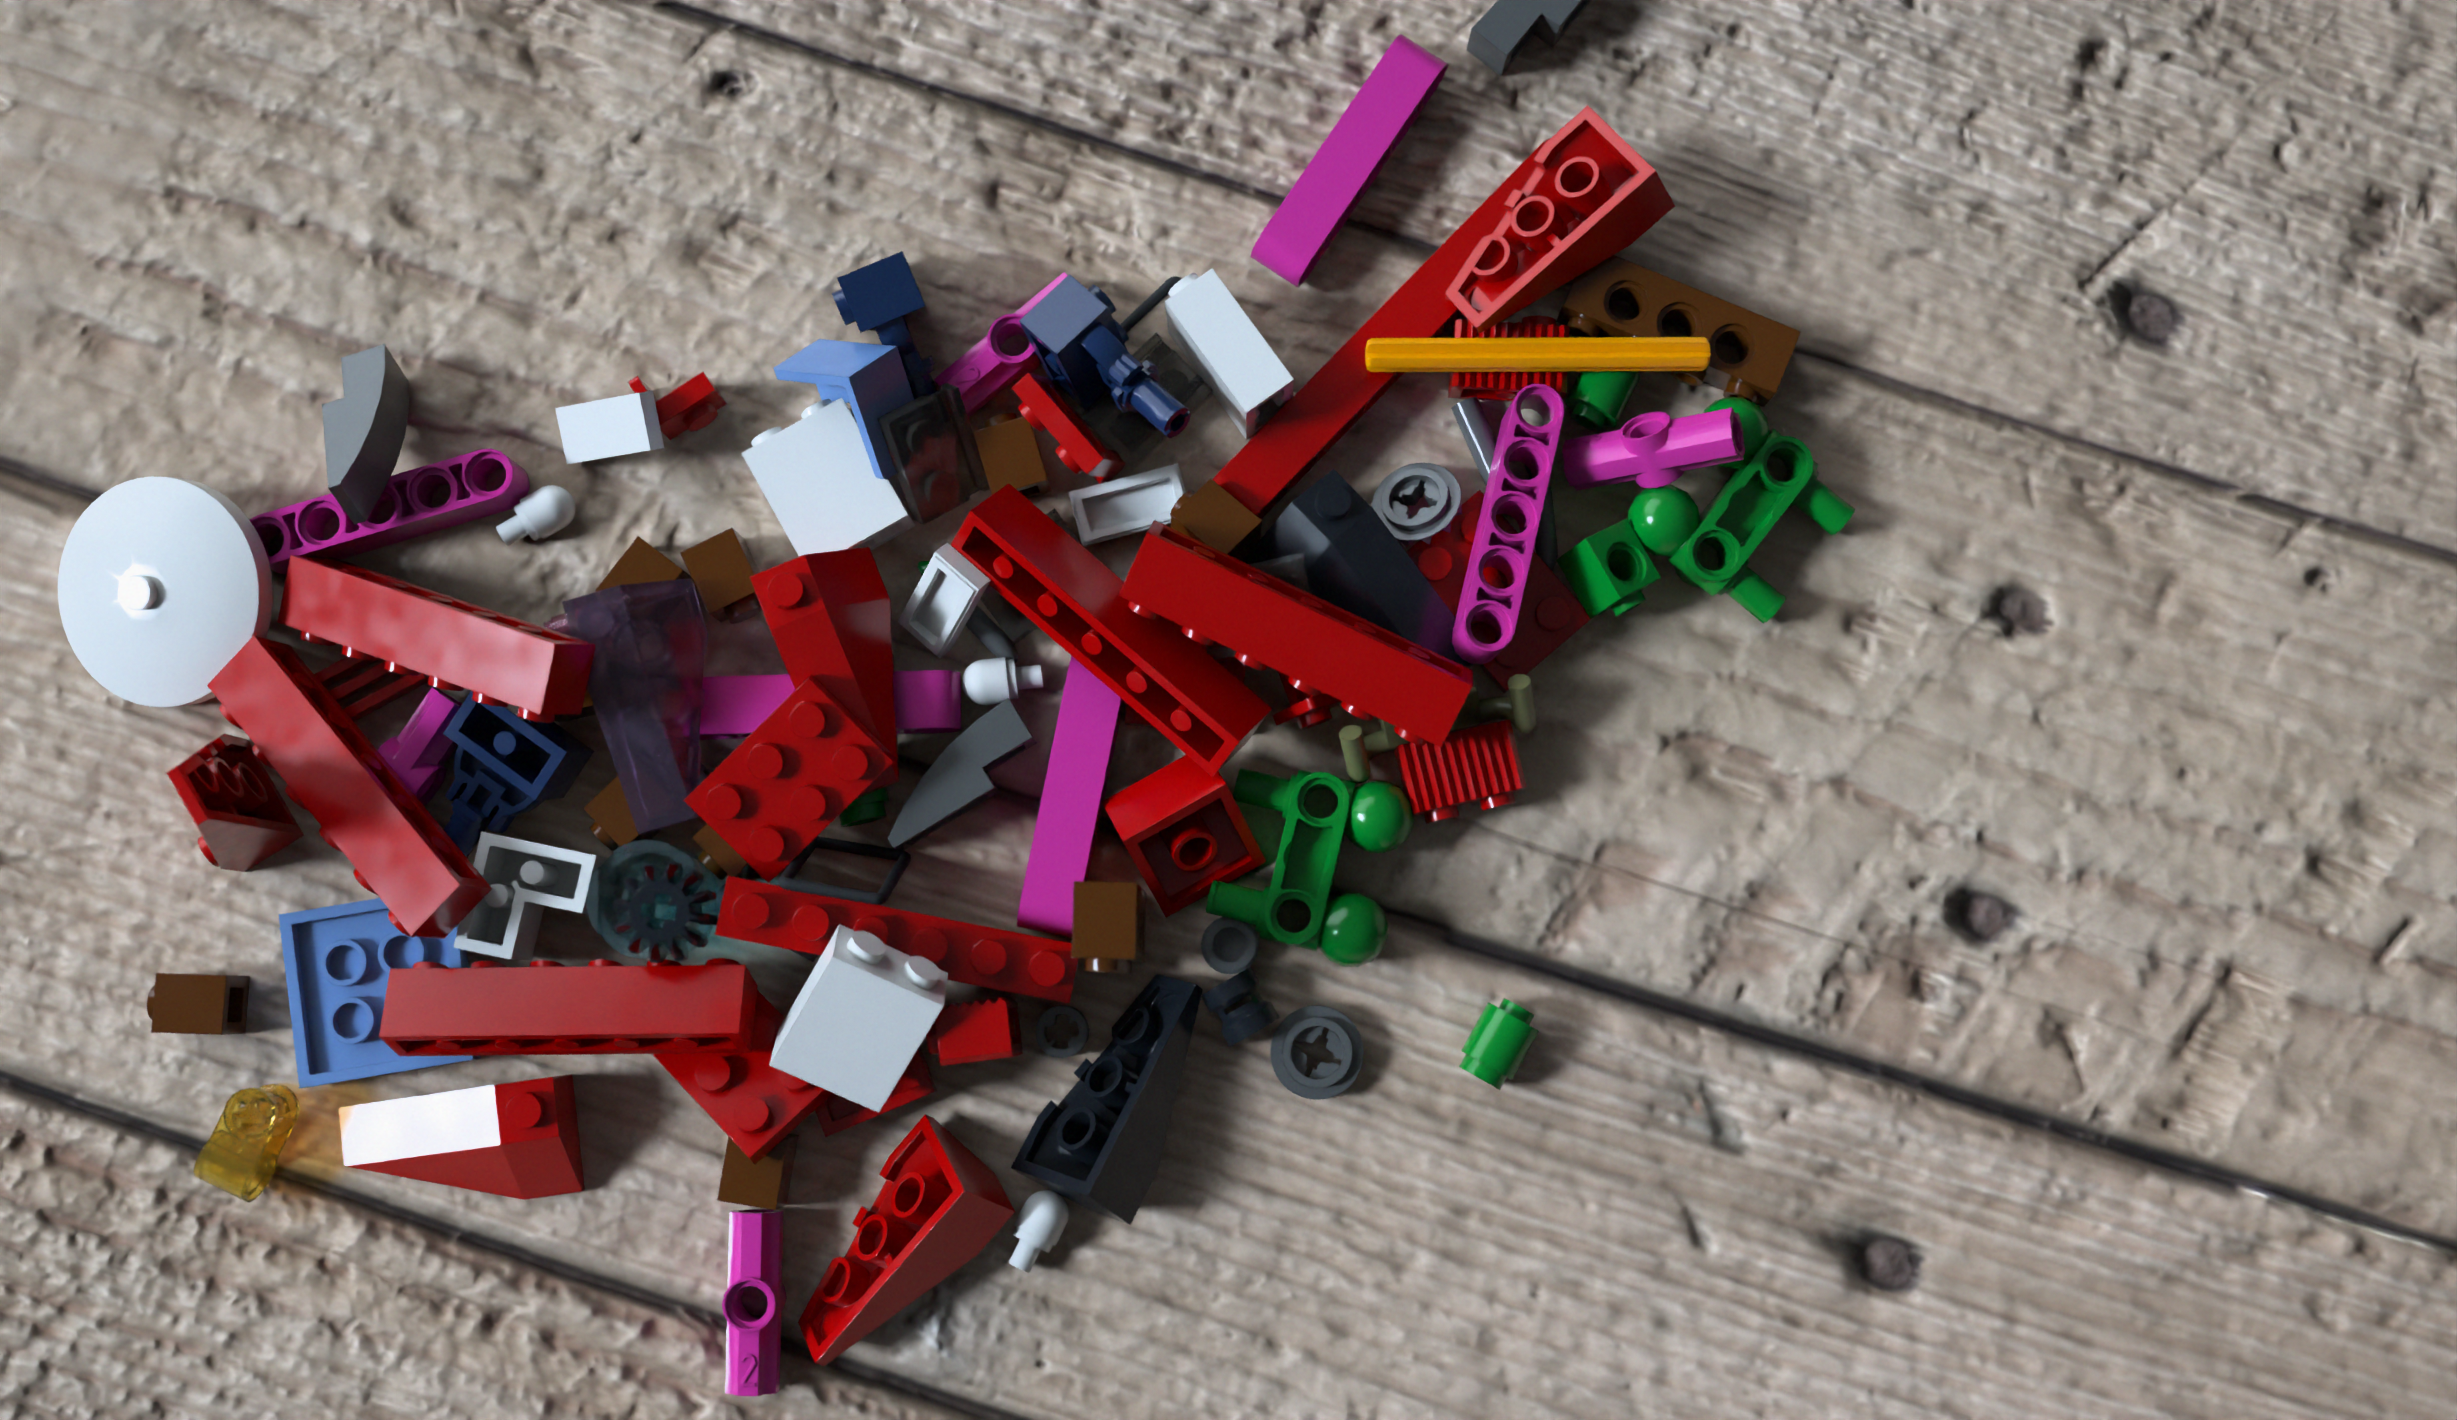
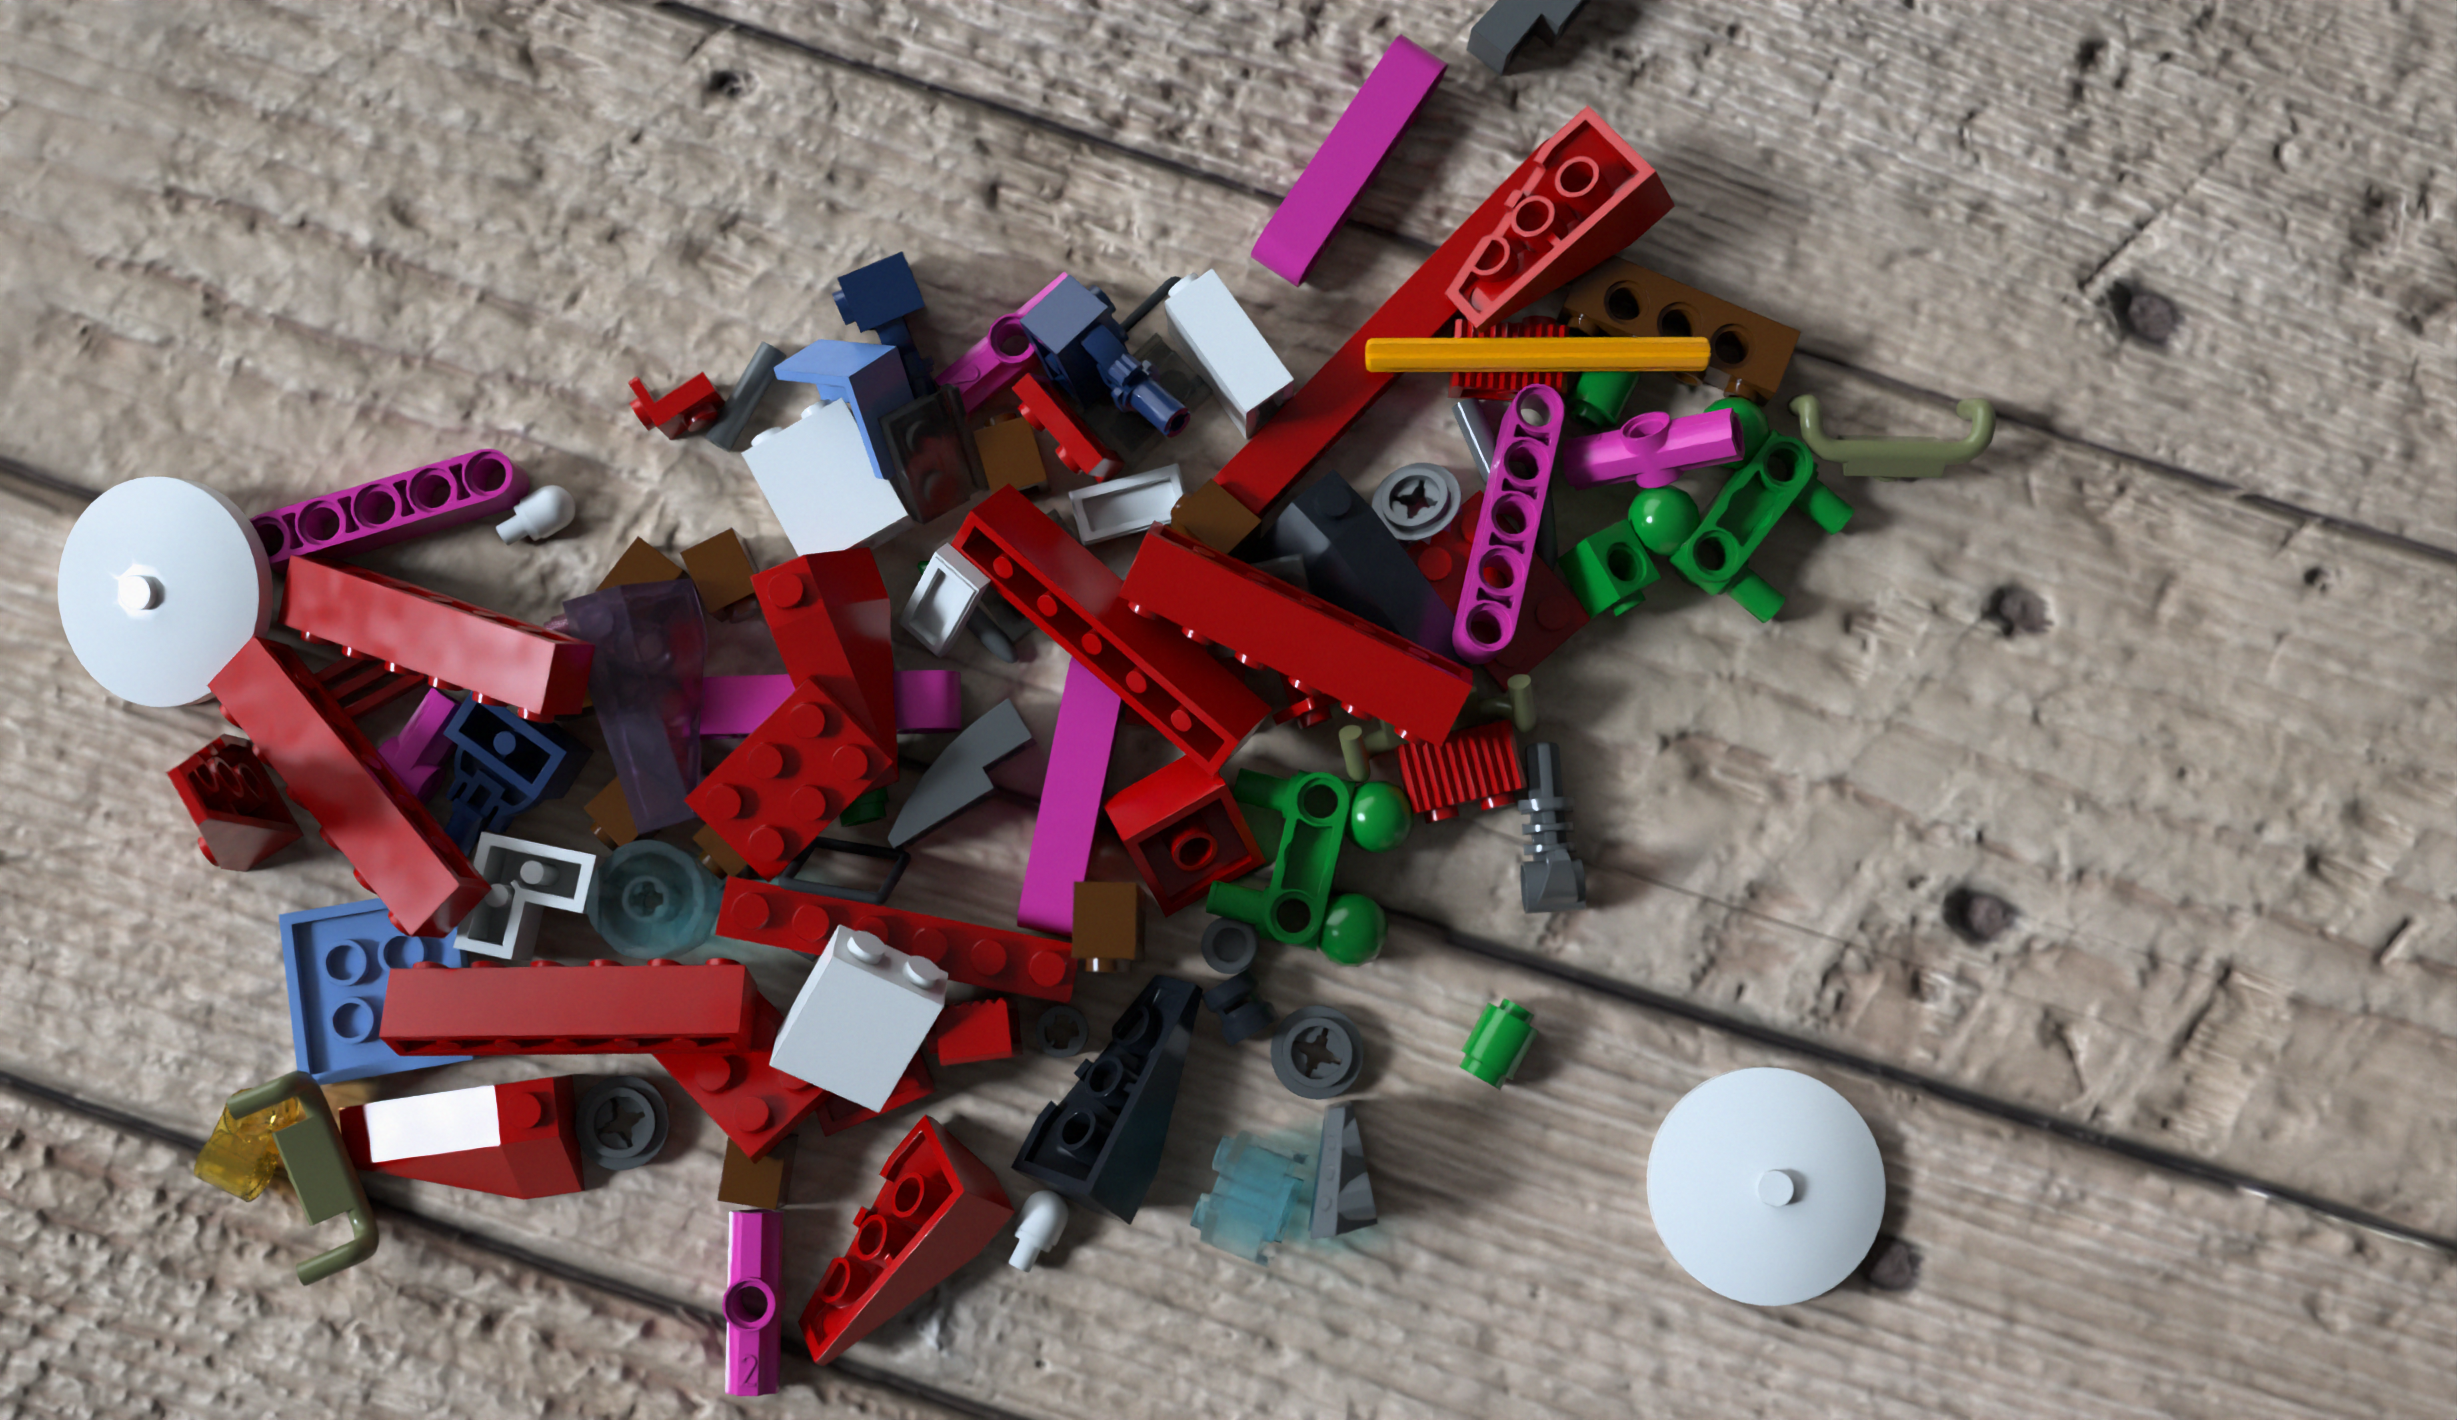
reddish brown brick [147,973,250,1035] -> none
dark grey slope [322,344,409,525] -> none
white tile [555,391,664,464] -> none
black gear [613,861,718,963] -> none
white cylinder [962,657,1043,705] -> none
none -> olive piece [227,1070,380,1286]
none -> dark grey gear [575,1076,671,1170]
none -> dark grey piece [705,341,786,452]
none -> clear light blue brick [1190,1129,1310,1268]
none -> dark grey slope [1308,1100,1378,1239]
none -> dark grey piece [1517,742,1586,914]
none -> white dish [1647,1067,1886,1306]
none -> olive piece [1787,394,1996,482]

